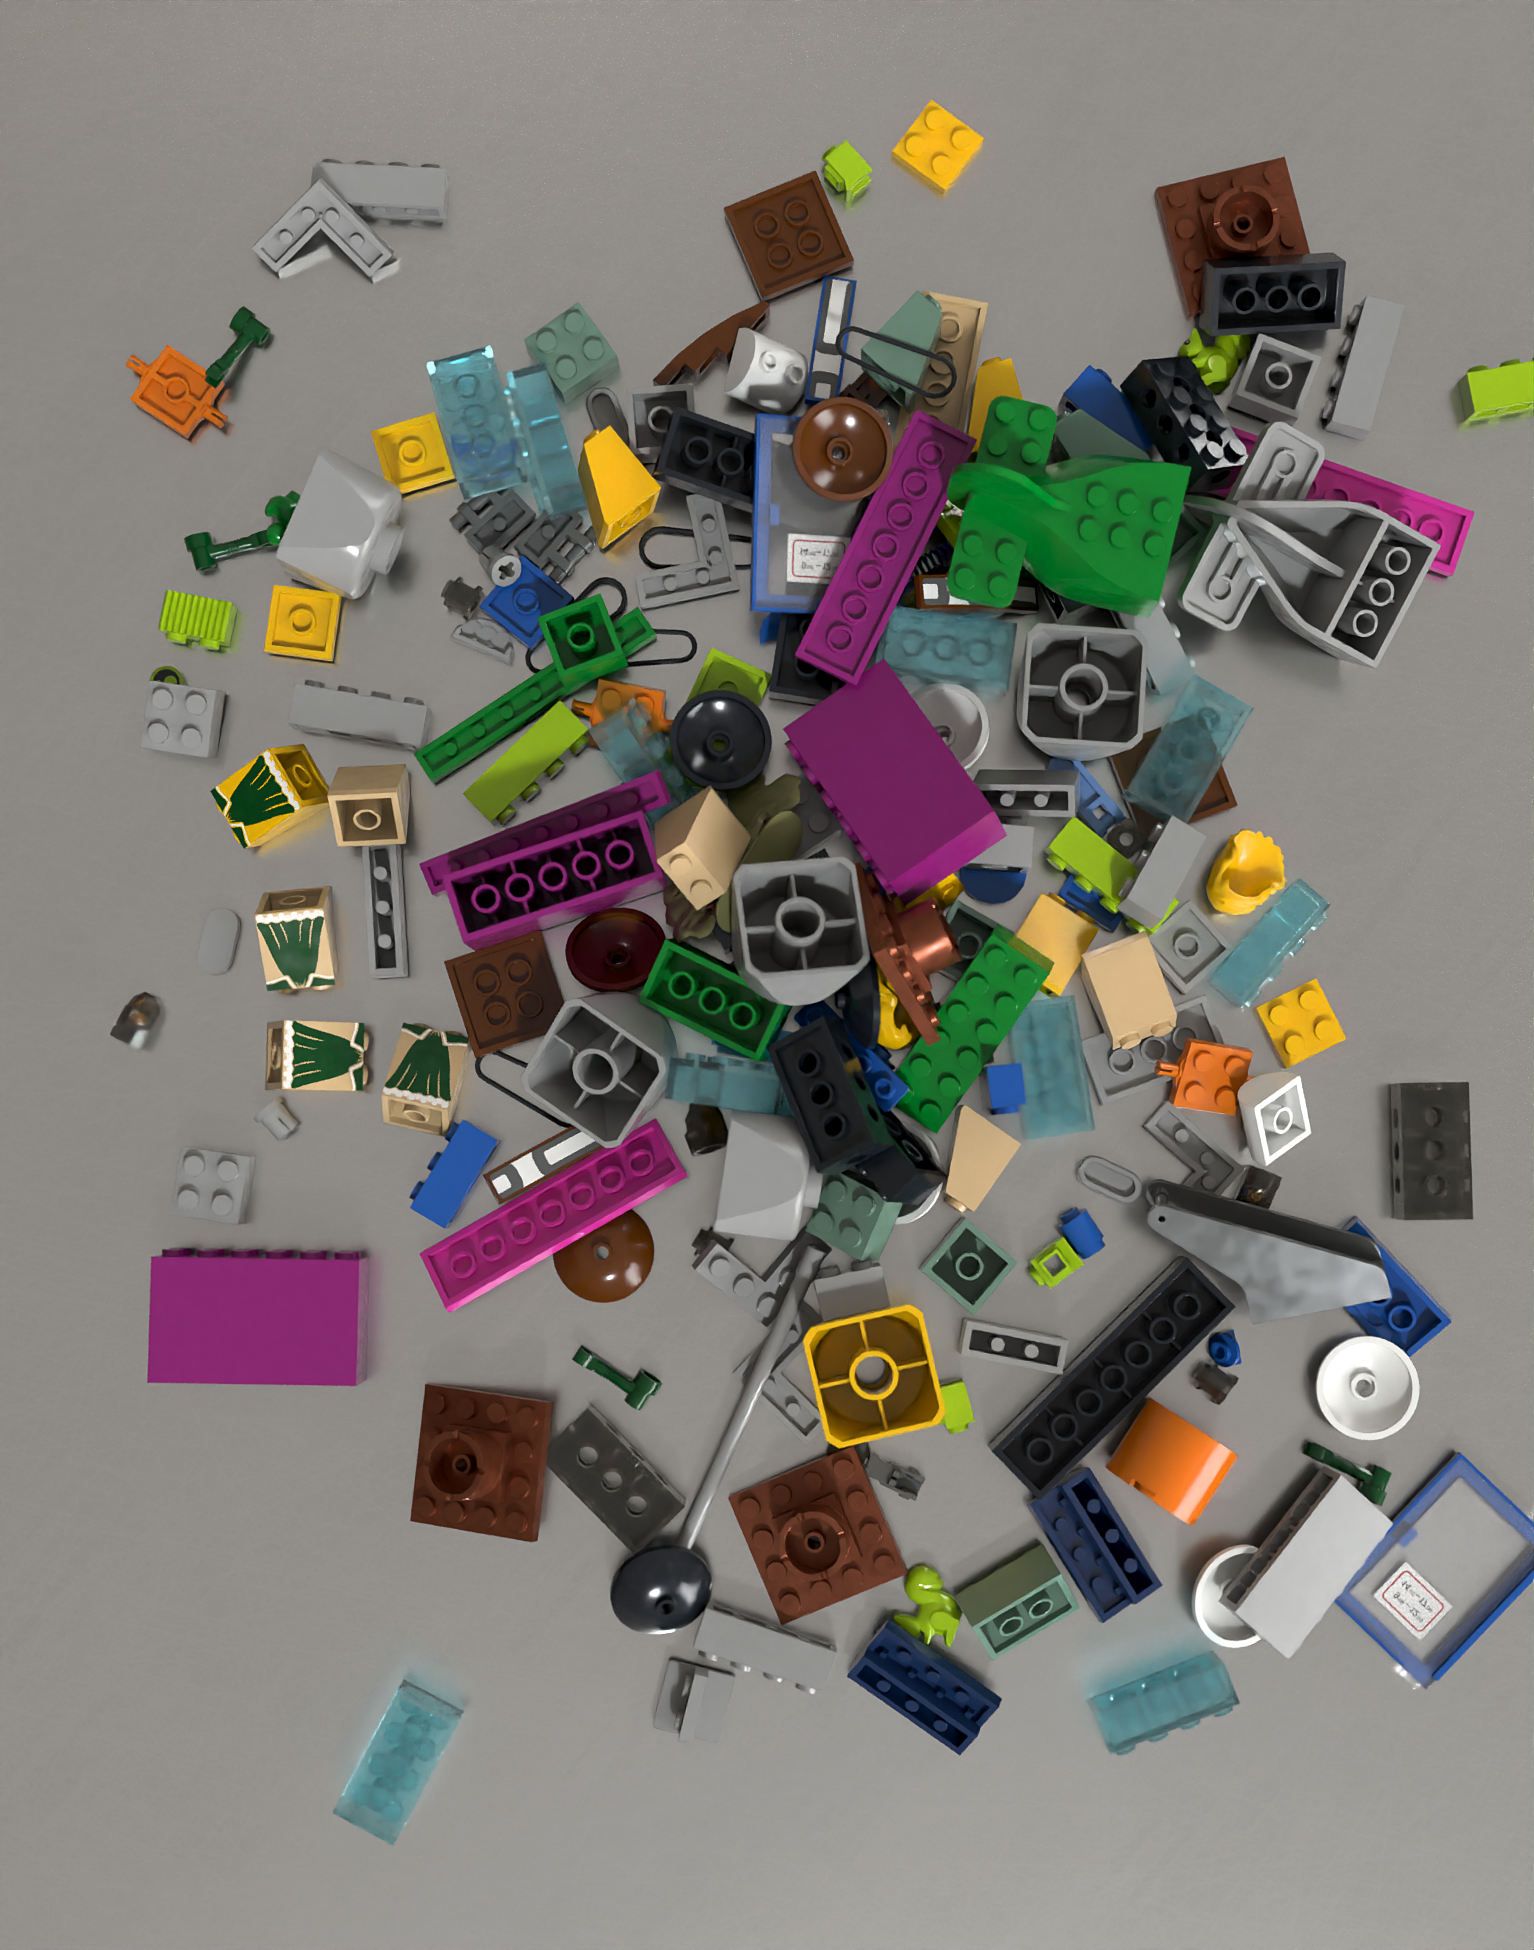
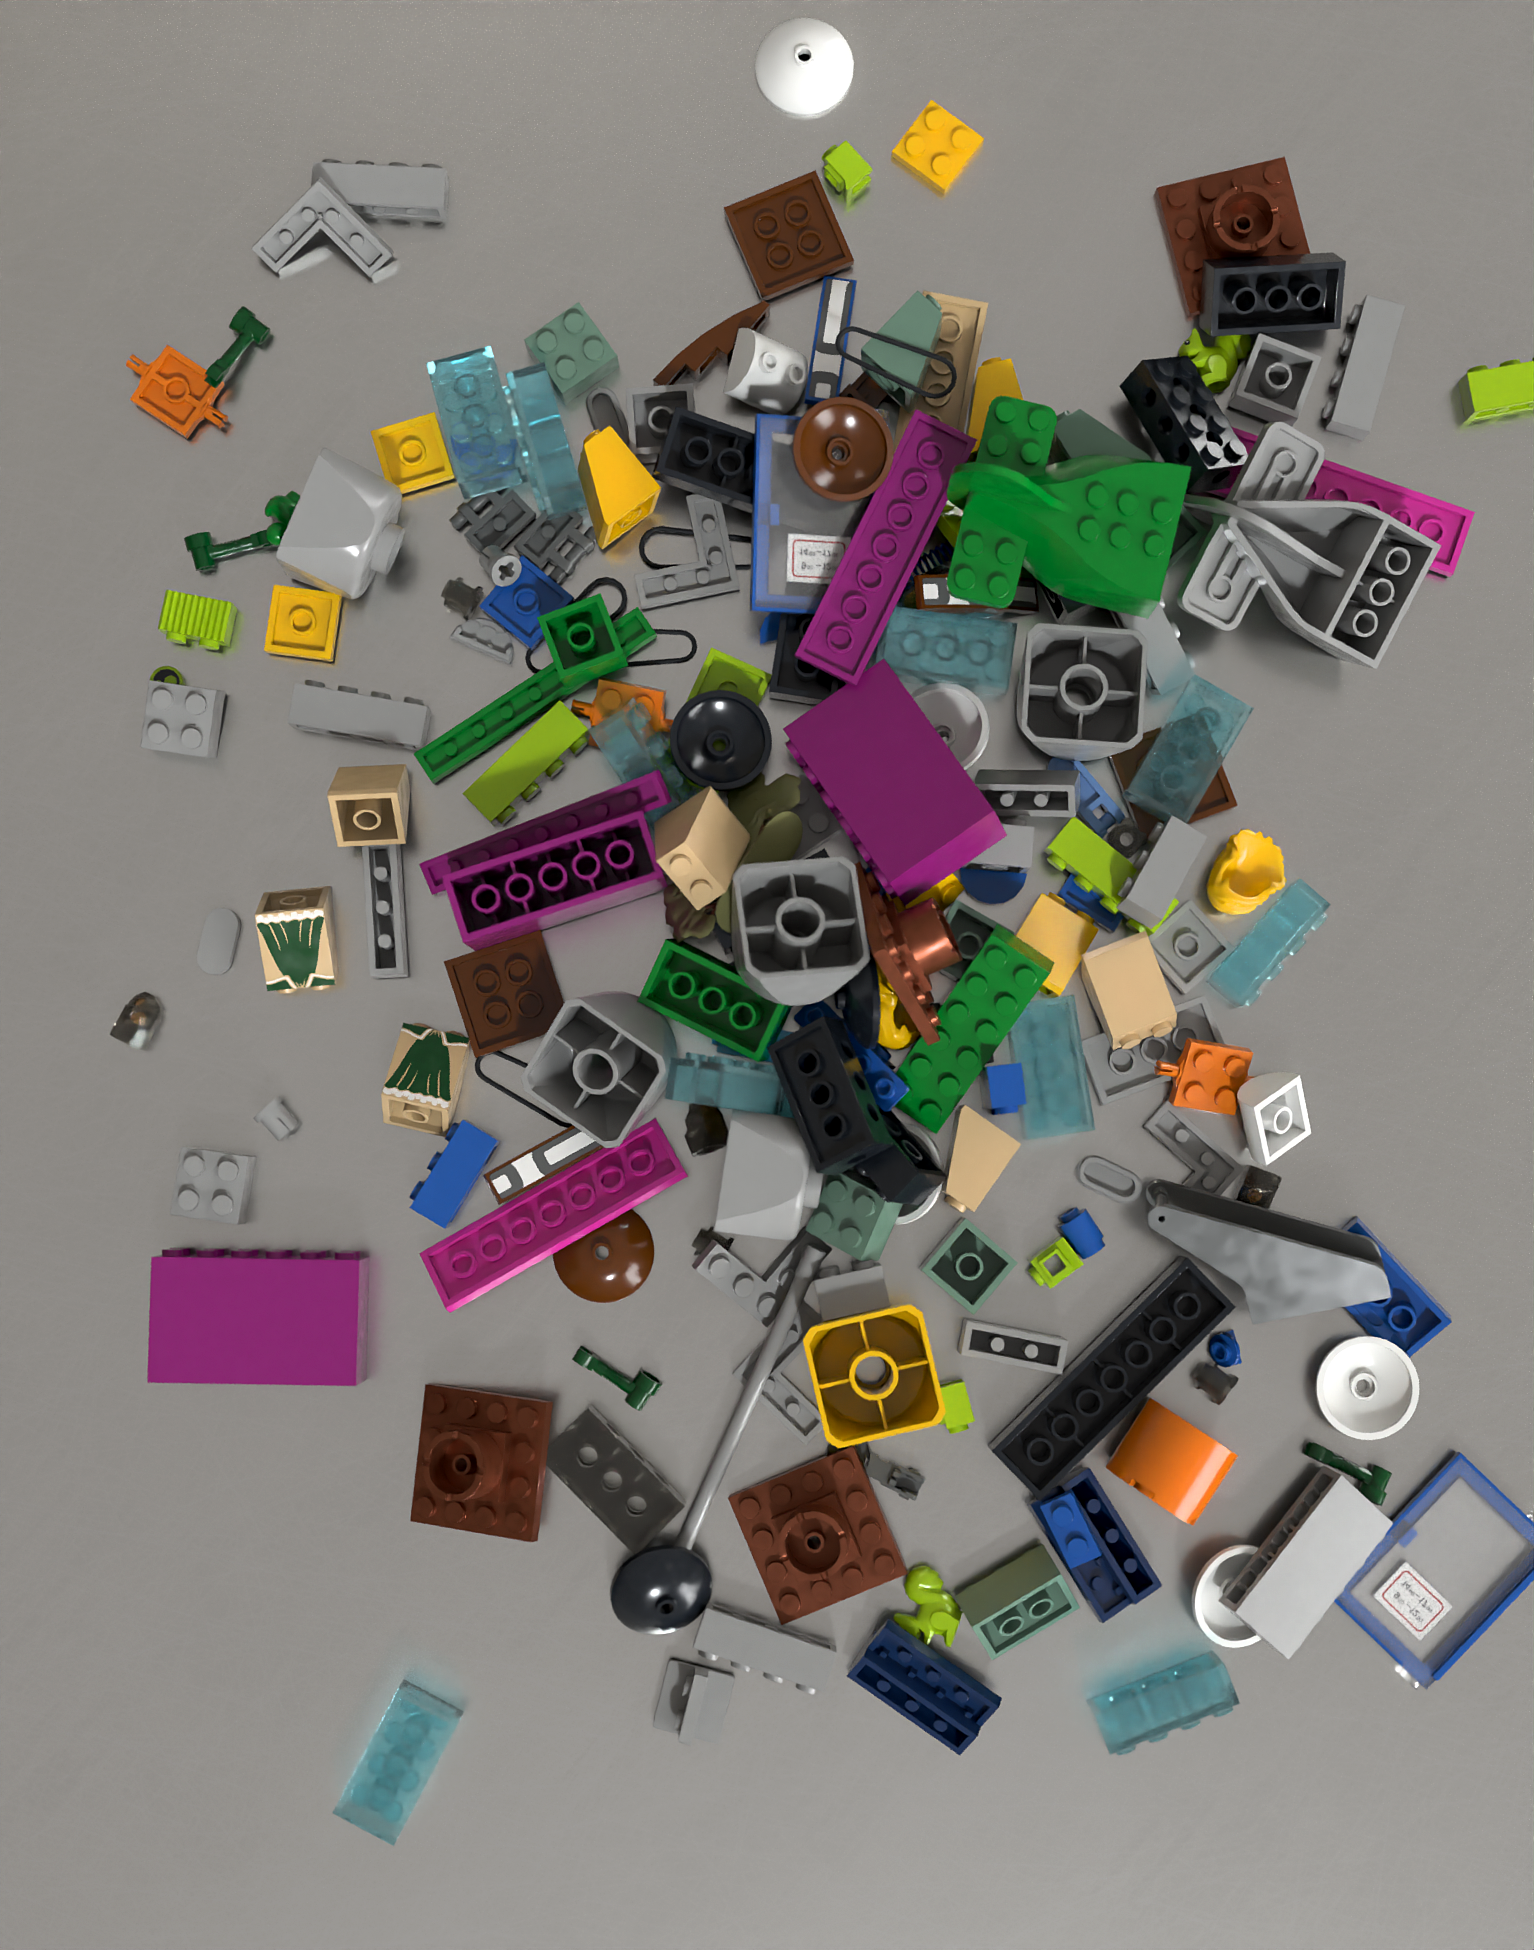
slope [210,744,329,849] -> none
slope [265,1020,369,1091] -> none
reddish brown dish [565,908,666,992] -> none
blue brick [1060,365,1154,453] -> none
yellow plate [1254,978,1347,1069] -> none
clear smoke brick [1391,1082,1473,1220] -> none
none -> white dish [755,18,853,117]
none -> blue plate [1040,1490,1102,1569]

